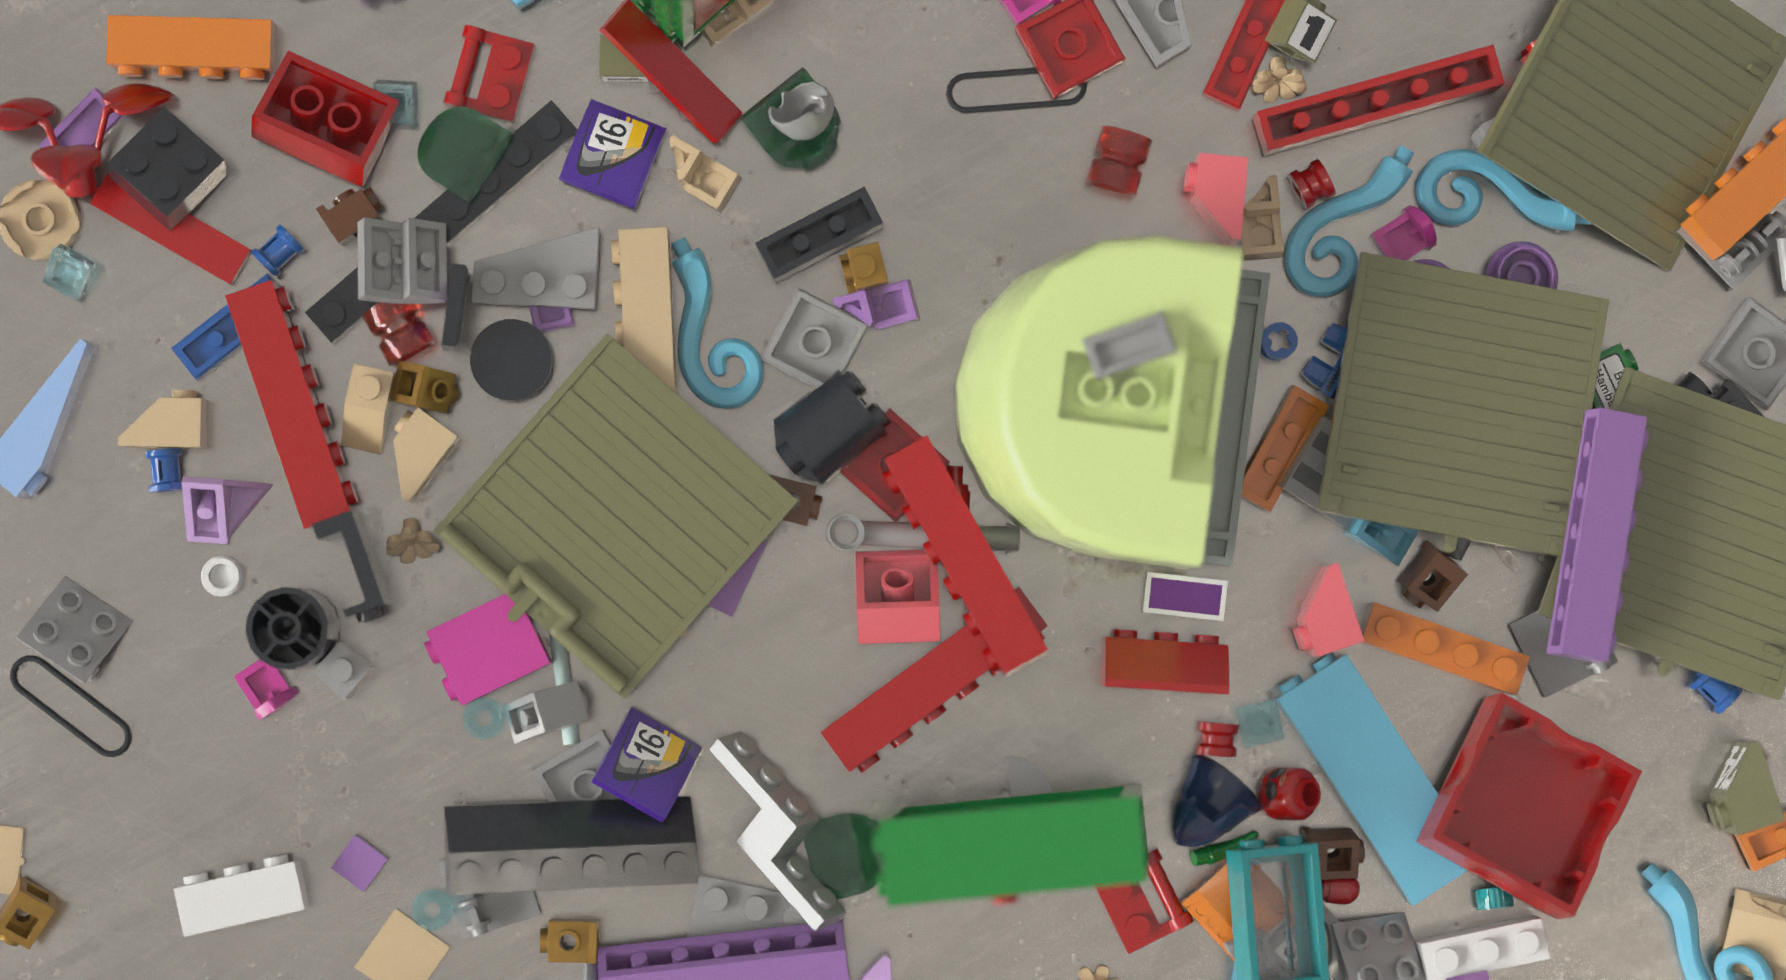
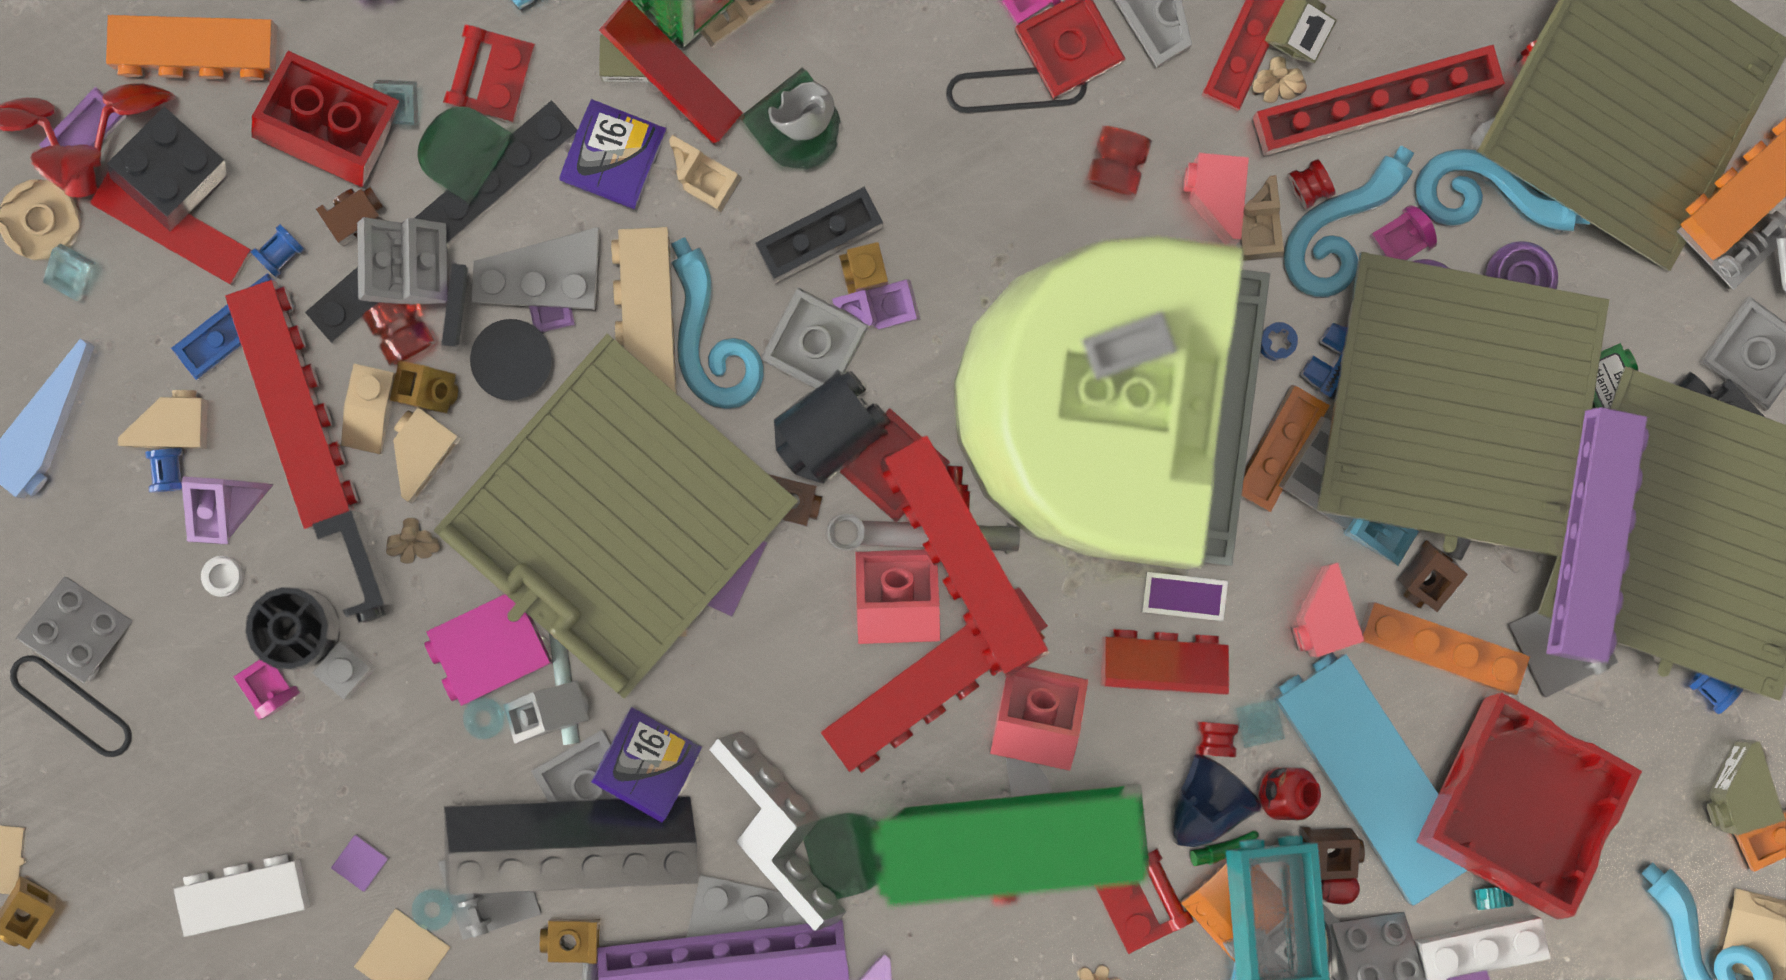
none -> coral slope [990,667,1088,771]

